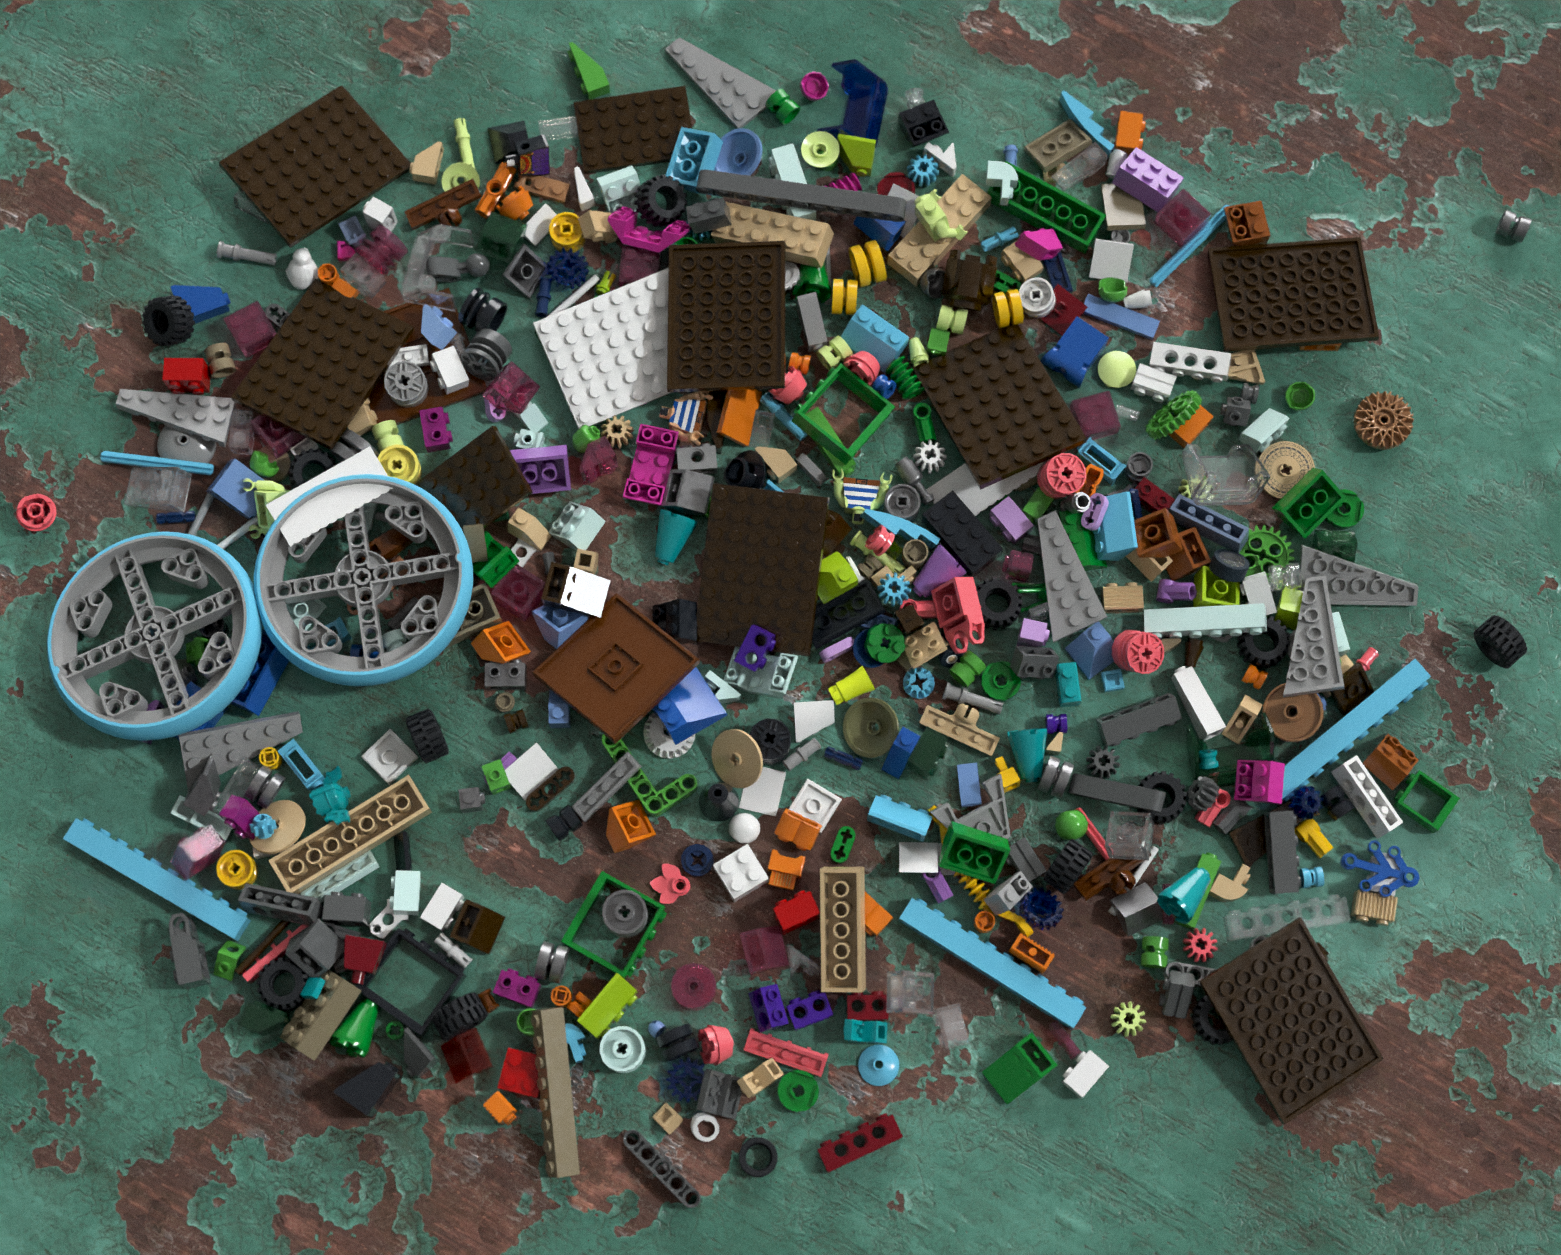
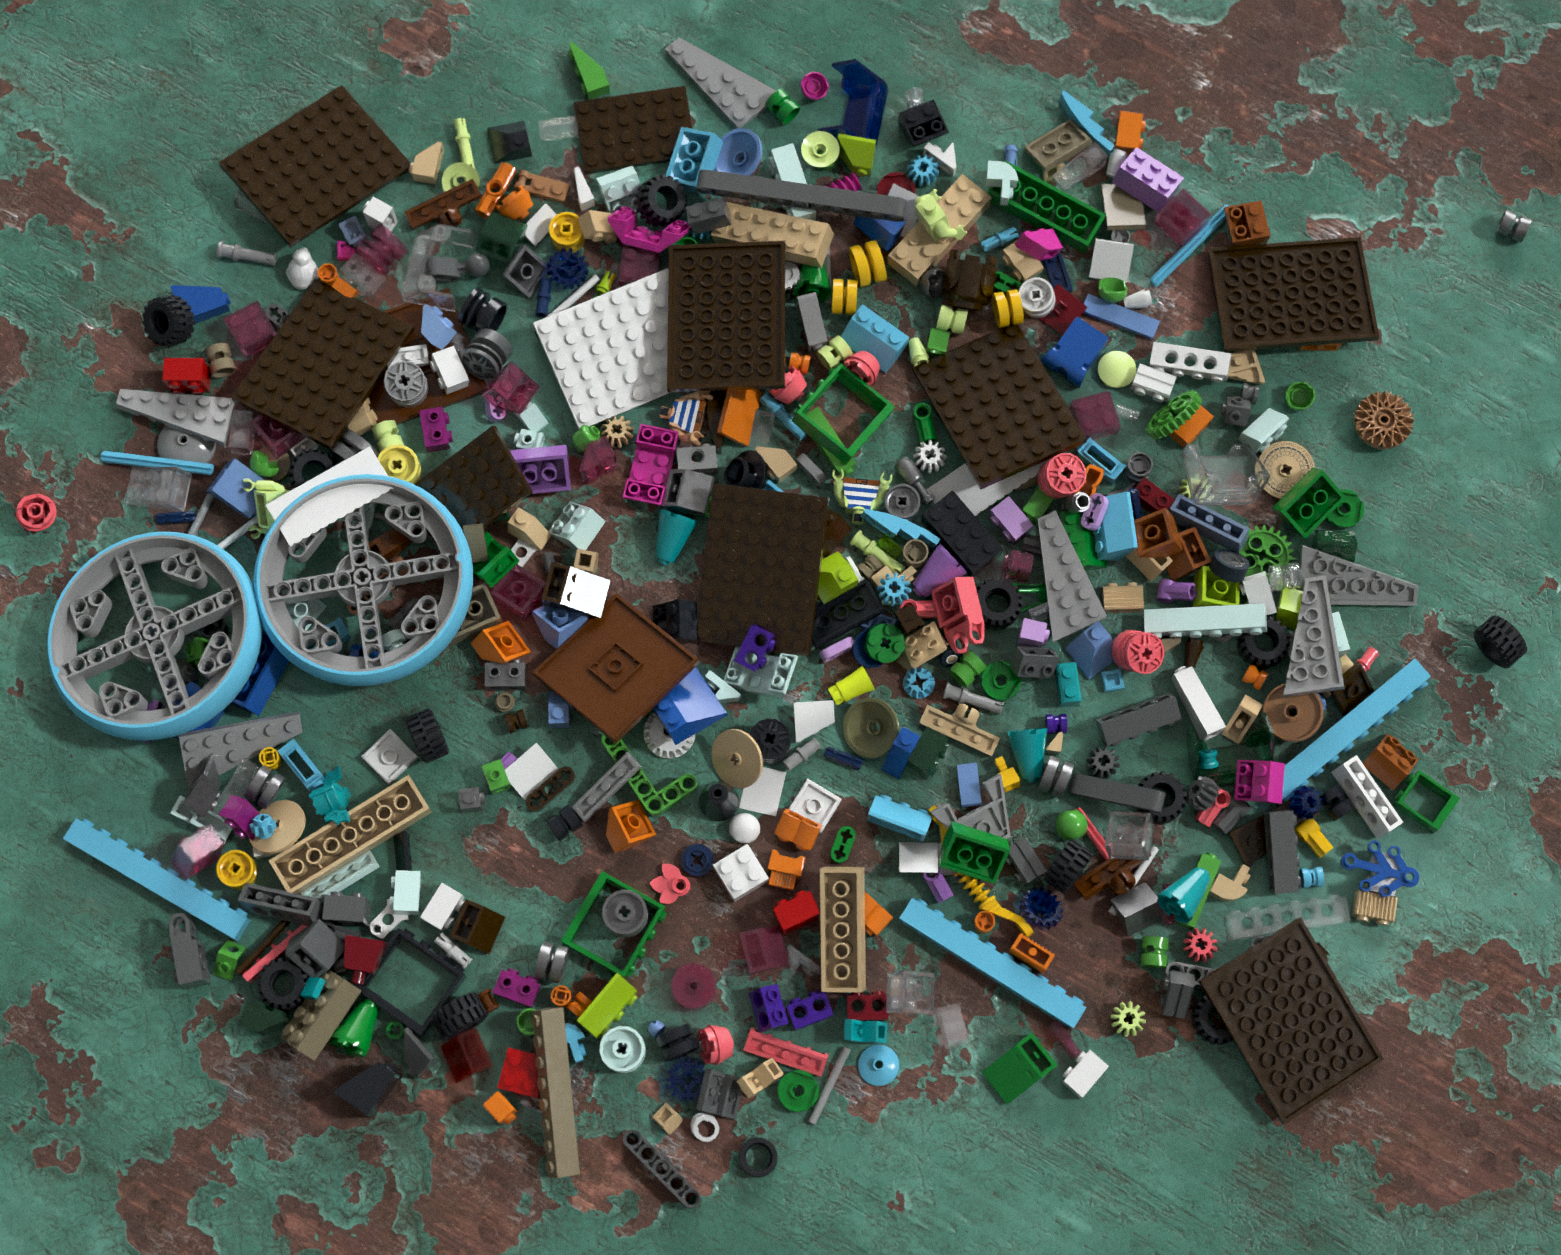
torso [505,134,550,176] -> none
dark red brick [817,1113,903,1173] -> none
coral wheel [865,525,895,556] -> none
blue wheel [872,374,897,399] -> none
green piece [886,356,925,400] -> none
light grey slope [984,871,1032,916] -> none
none -> light grey bar [808,1046,851,1125]

